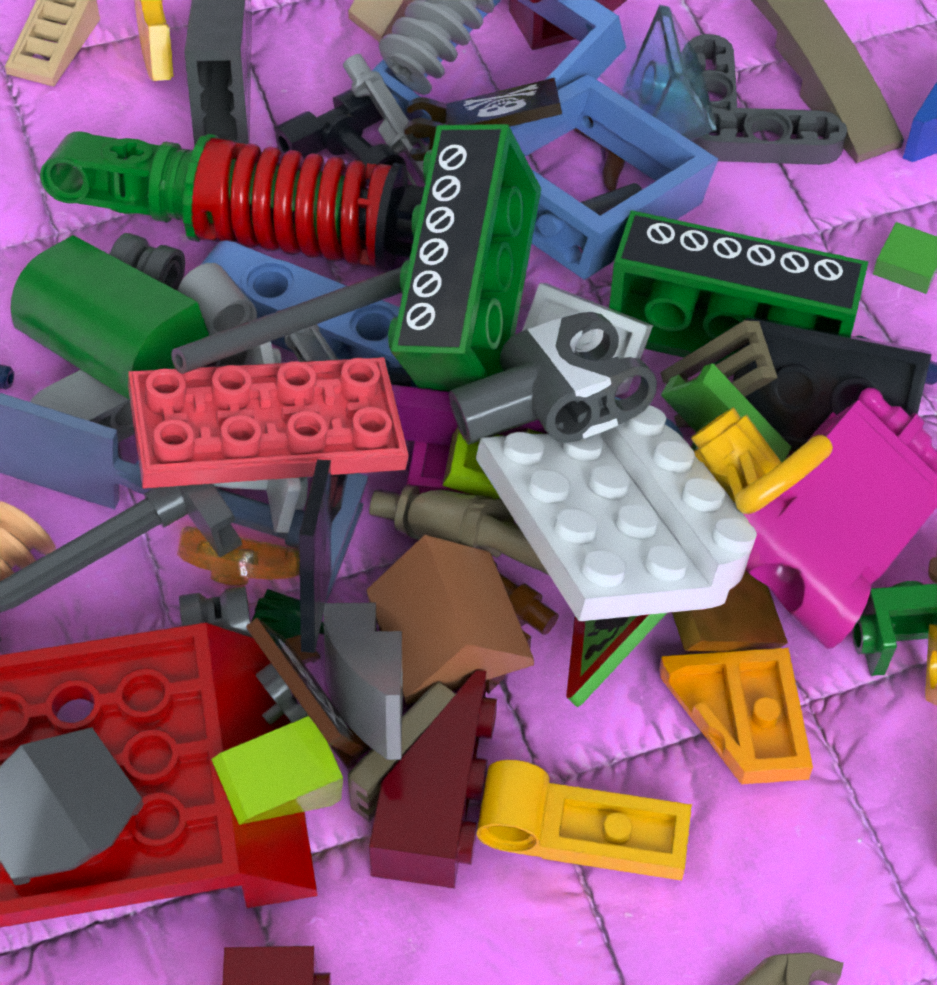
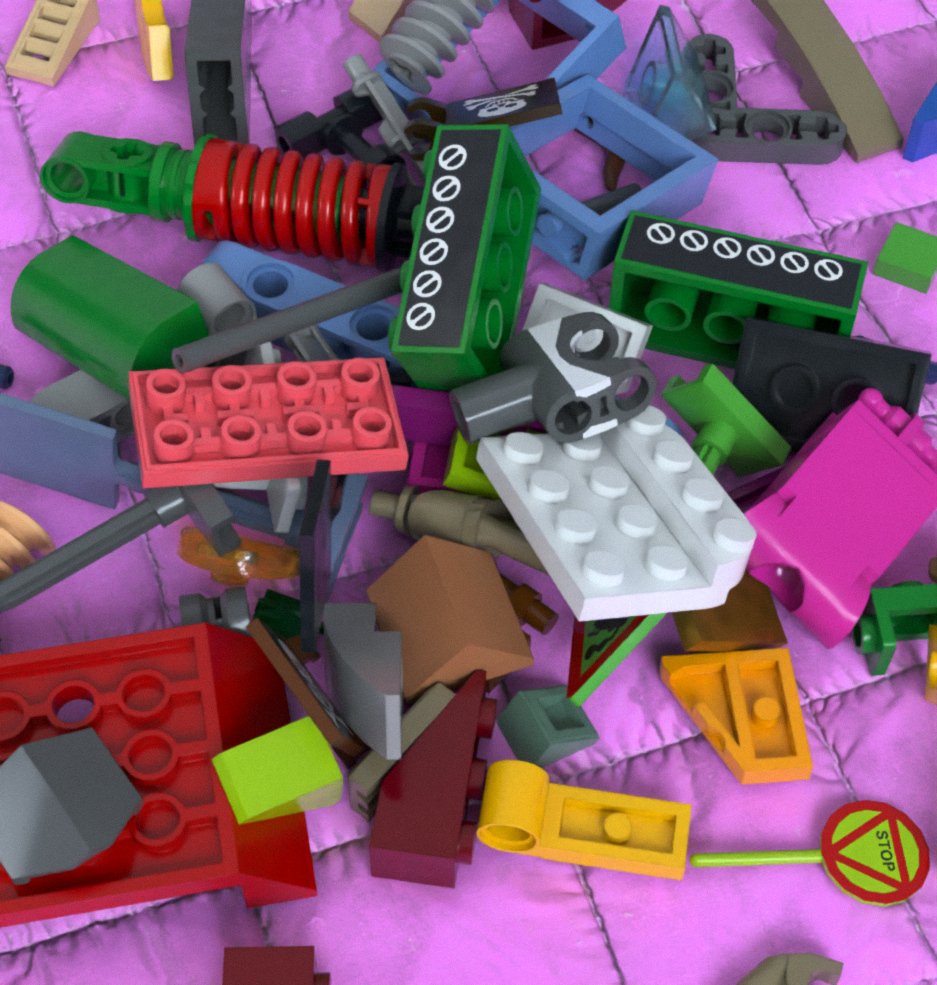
dark grey wheel [109,233,185,291] -> none
dark grey piece [255,663,309,725] -> none
dark tan tile [660,320,778,428] -> none
yellow piece [691,407,833,515] -> none
none -> sand green slope [497,685,600,768]
none -> piece [689,800,930,907]

